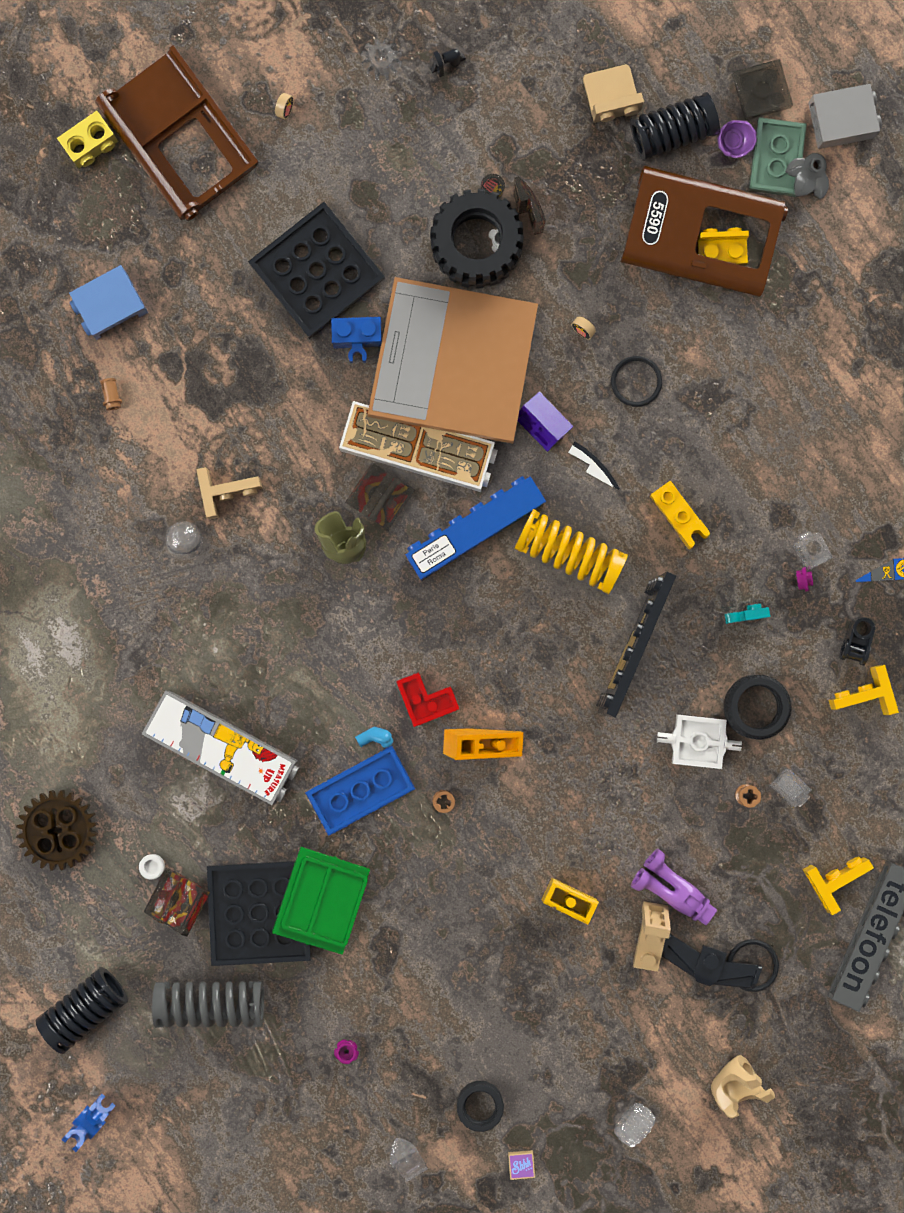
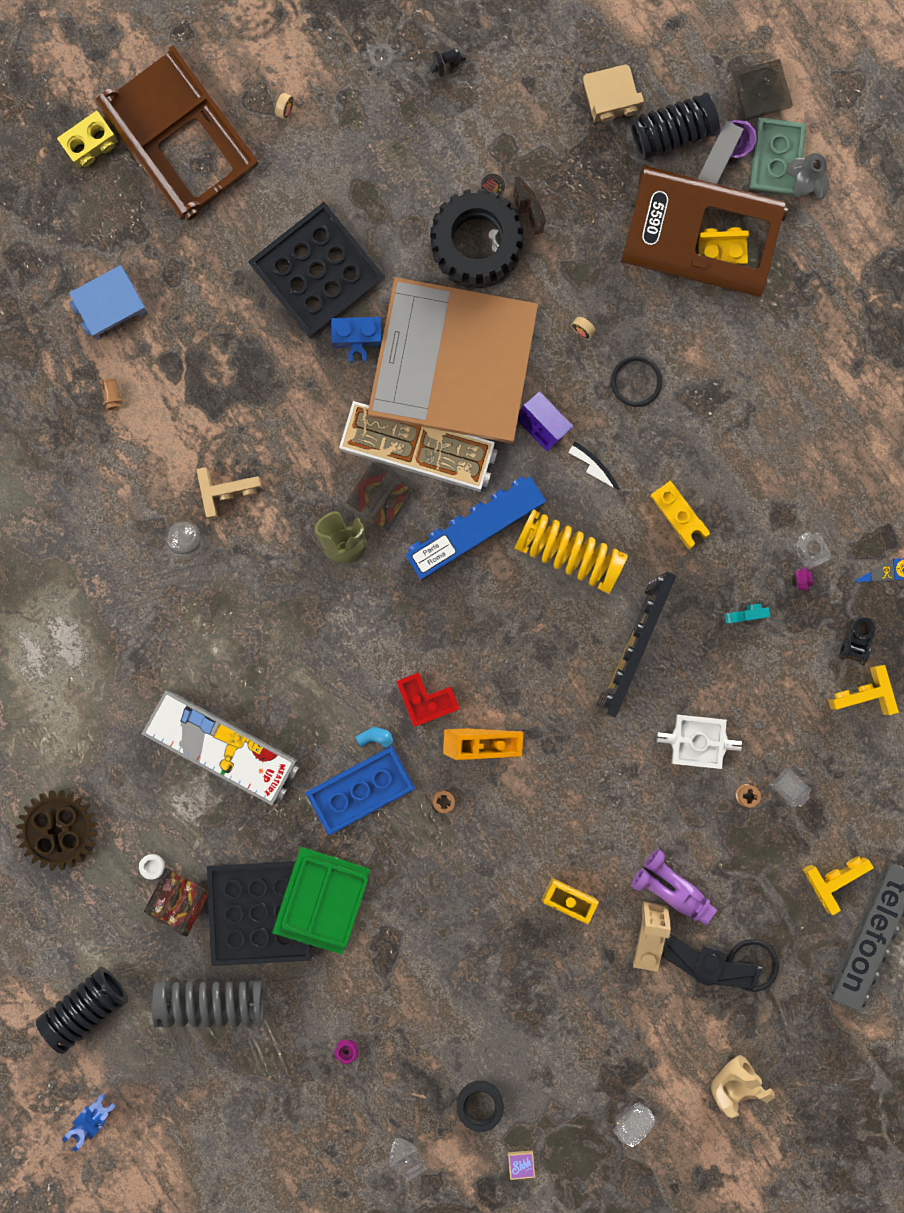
black tyre [724,675,792,740] -> none
light grey brick [808,84,882,149] -> none
none -> light grey sticker [698,121,744,184]

